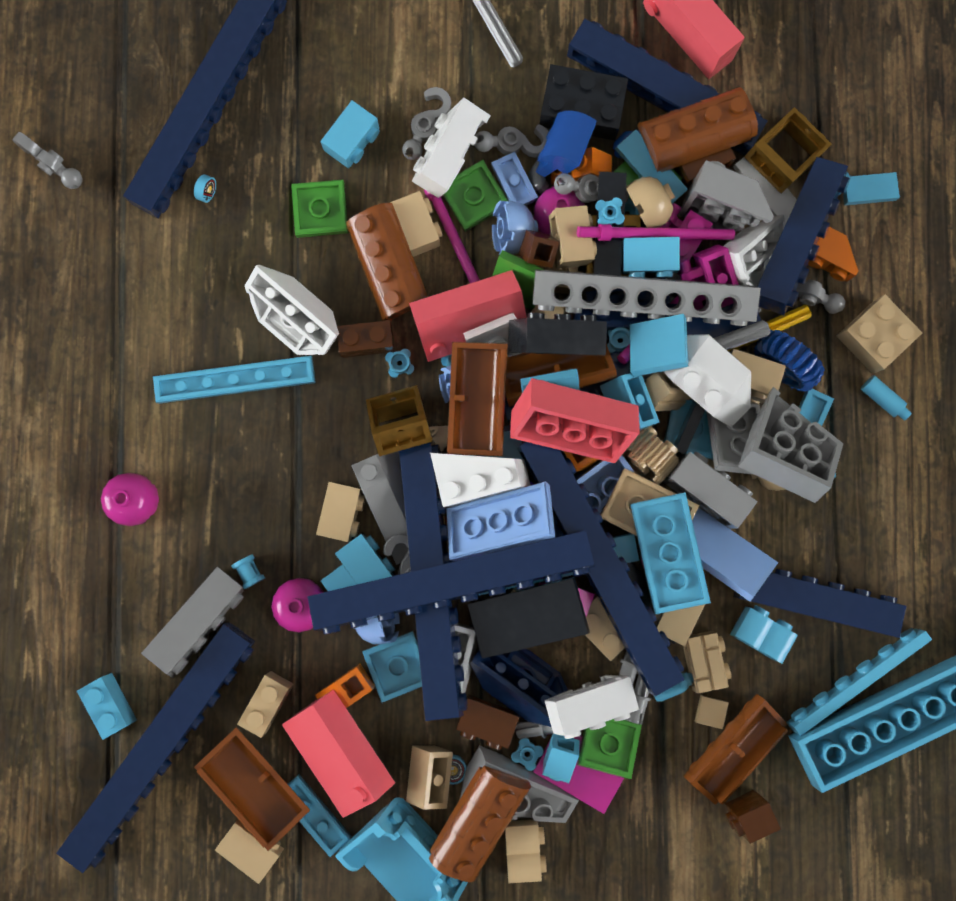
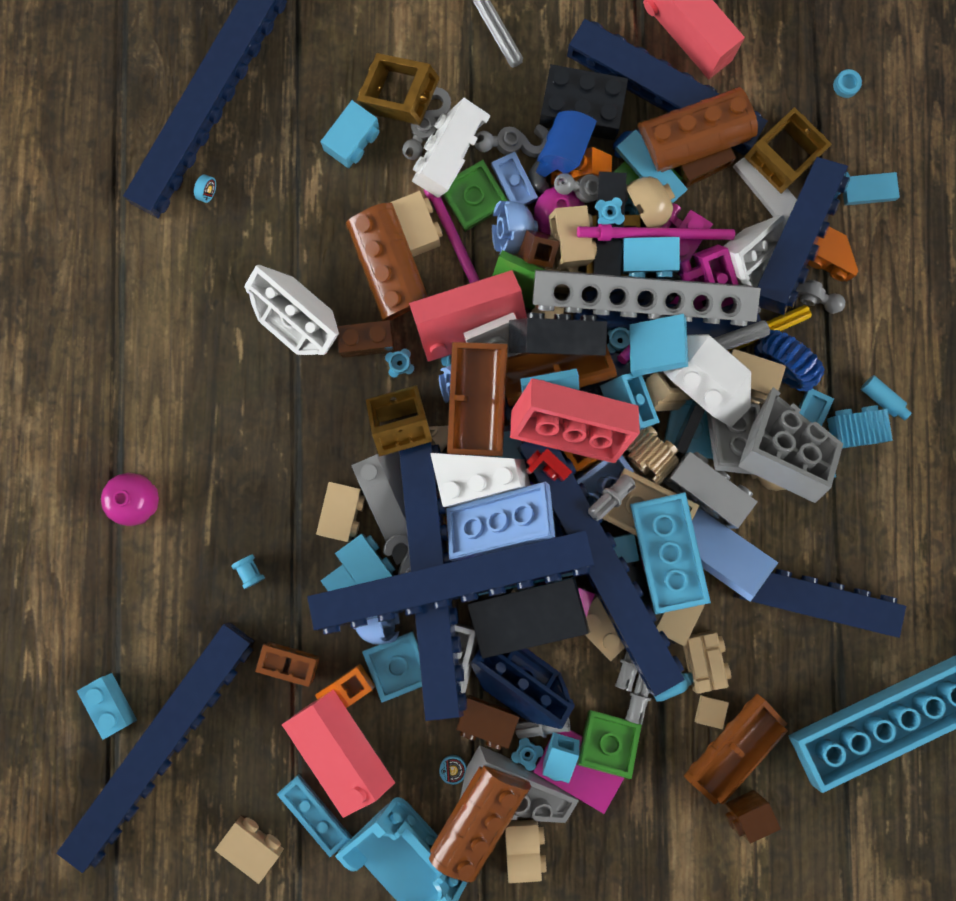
light grey piece [12,132,83,189] -> none
light grey wedge [141,567,244,678] -> none
medium azure tile [153,356,315,404] -> none
dark orange container [194,727,310,851] -> none
tan brick [237,671,294,738] -> none
dark pink cylinder [272,578,324,633] -> none
bright green tile [291,180,348,238] -> none
tan brick [406,746,453,810] -> none
white wedge [544,675,639,739] -> none
light grey wedge [678,160,774,232] -> none
medium azure brick [730,605,798,664] -> none
medium azure plate [786,628,932,736] -> none
tan brick [837,294,922,374] -> none
none -> dark orange brick [255,642,321,687]
none -> pearl gold window [357,53,440,125]
none -> red bracket [525,448,572,482]
none -> light grey axle [588,474,636,521]
none -> medium azure brick [827,405,893,448]
none -> medium azure tile [833,69,862,98]

